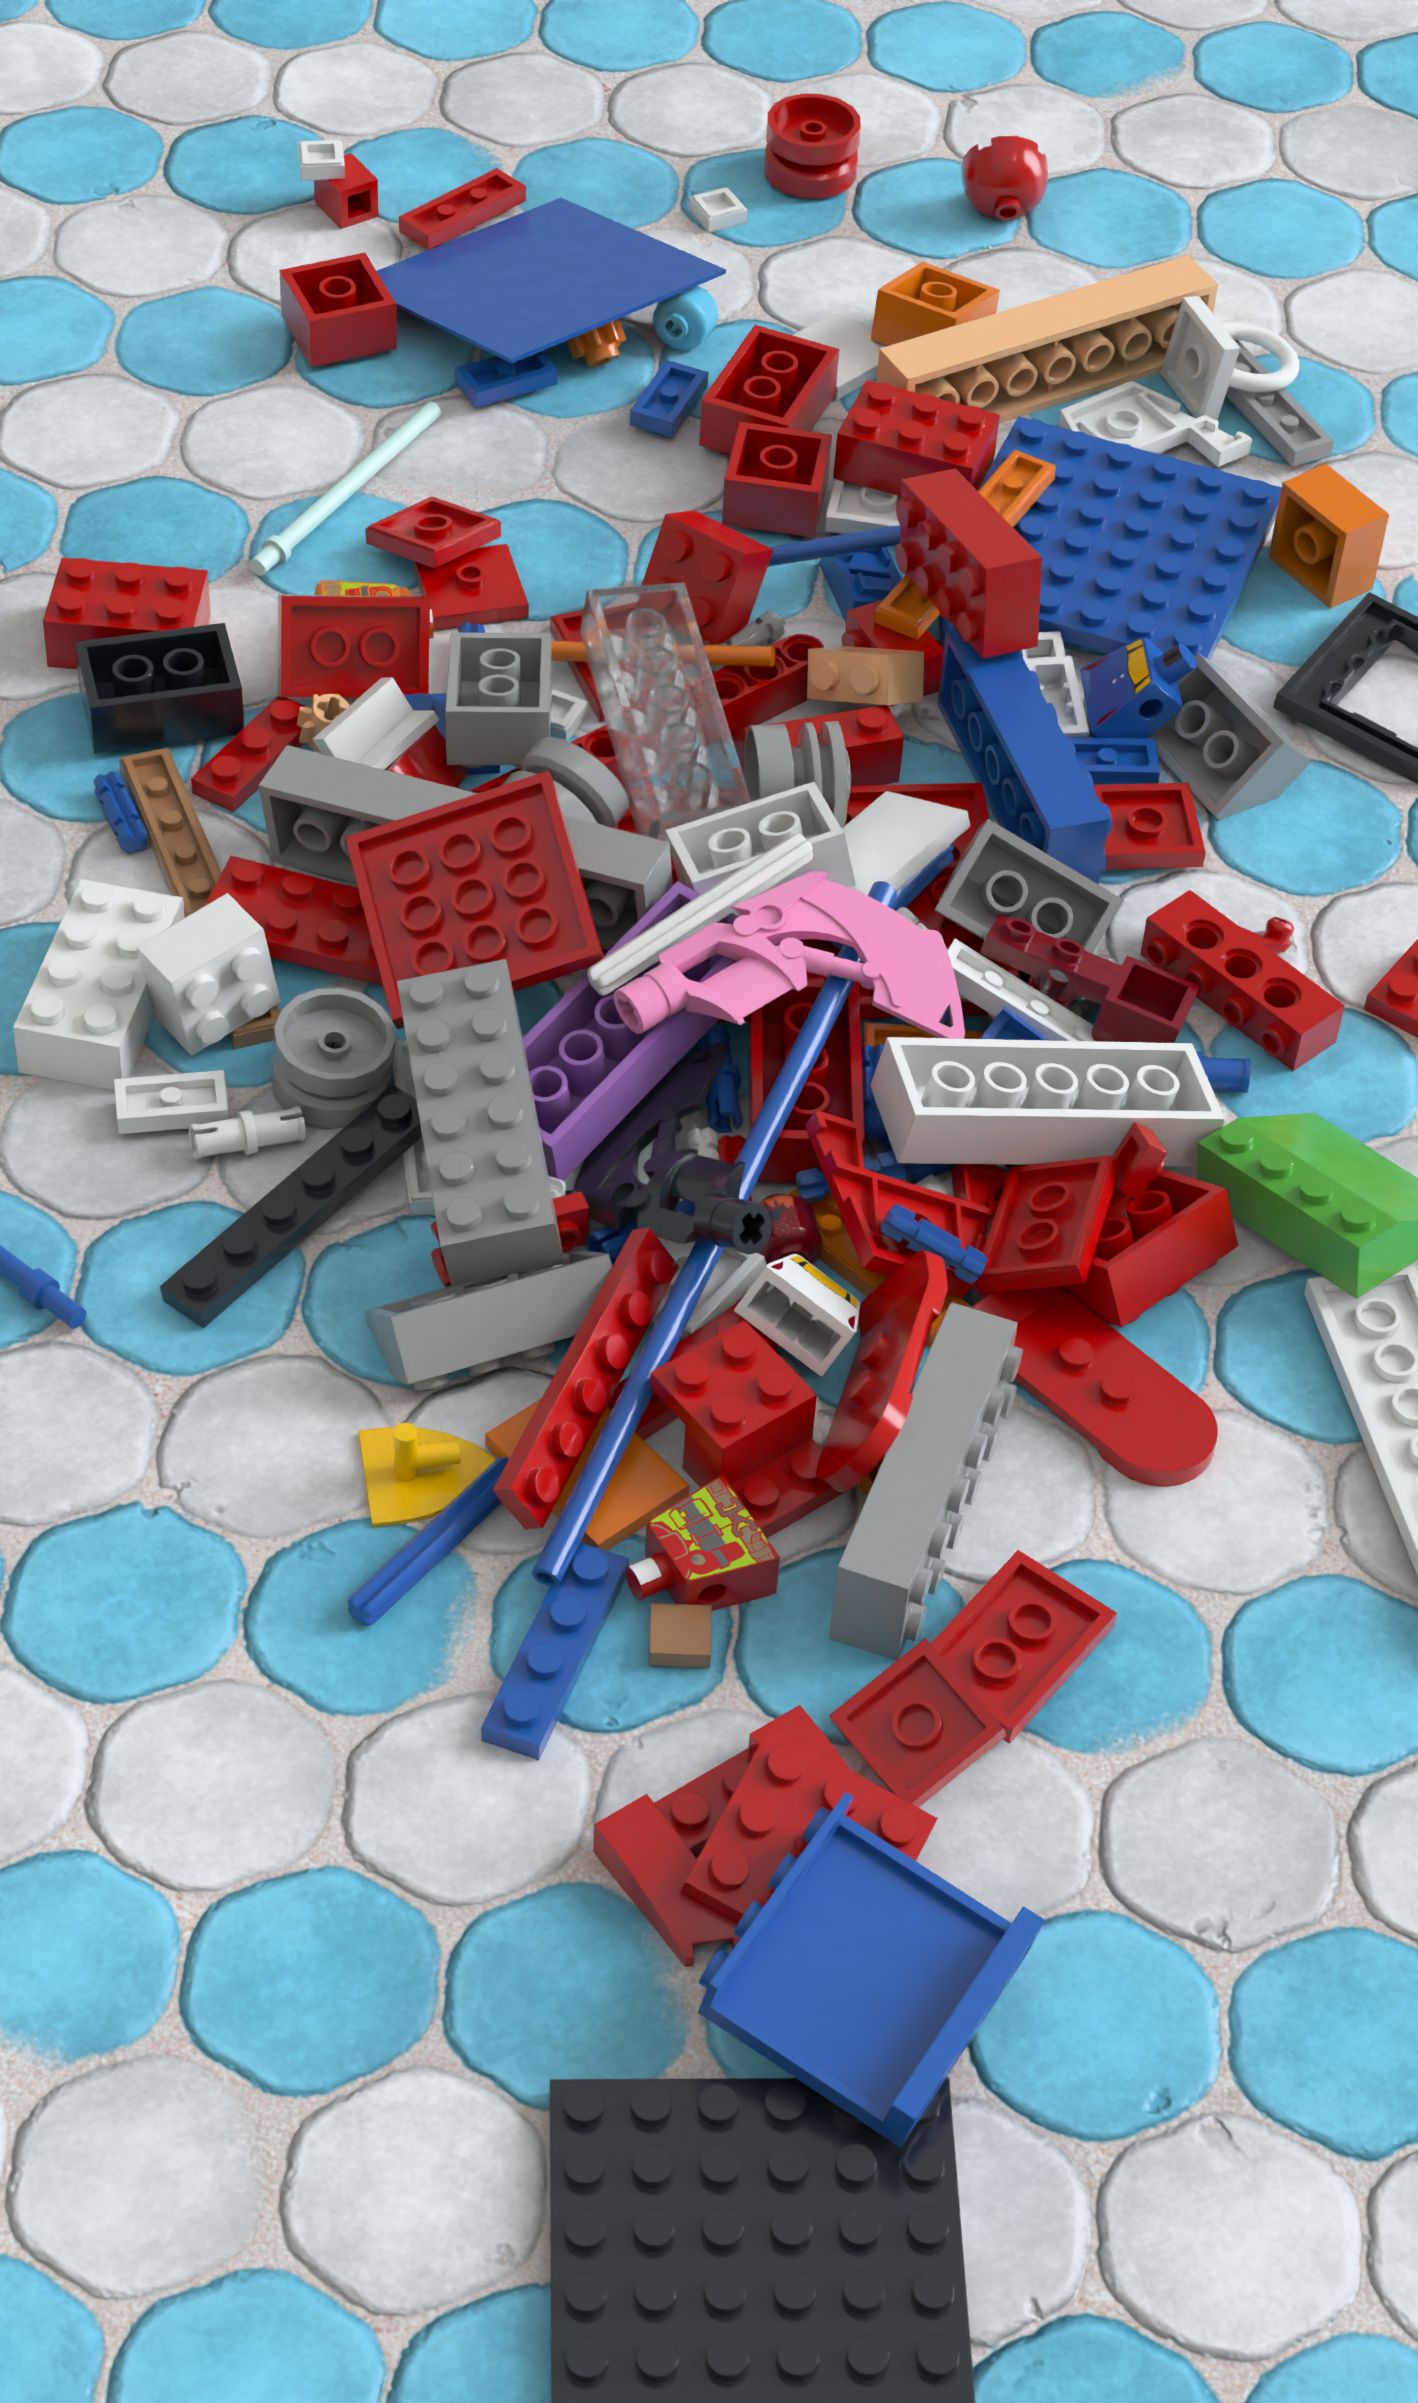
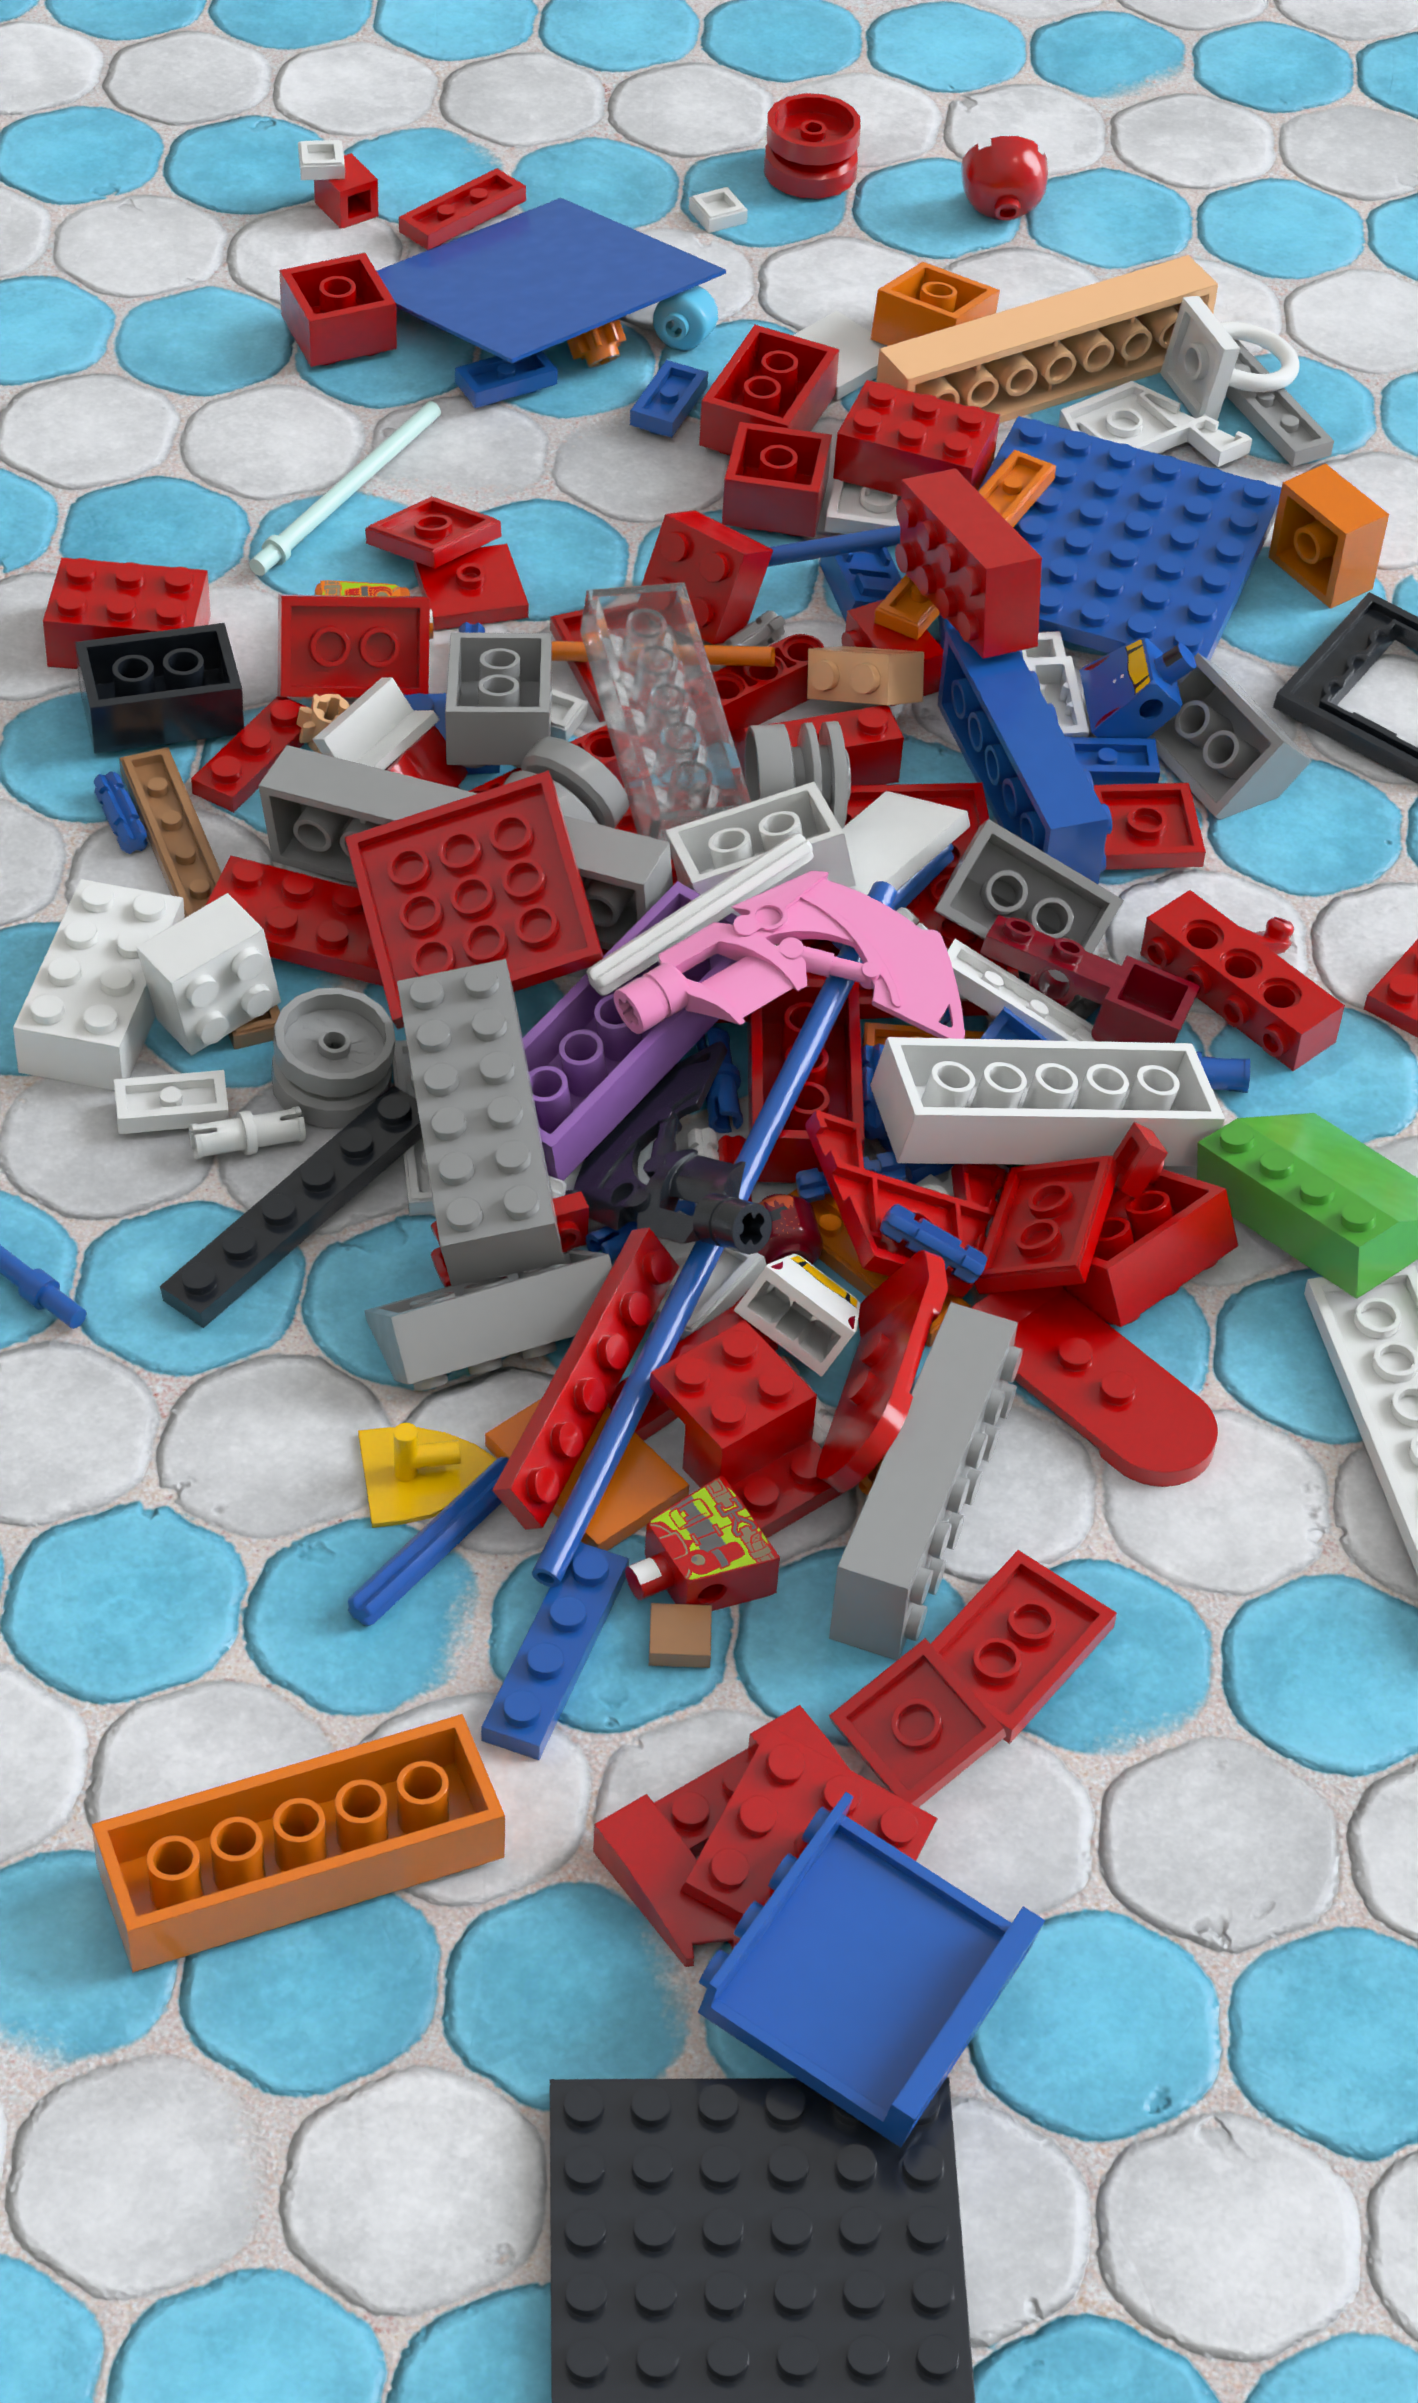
none -> orange brick [91,1714,505,1972]

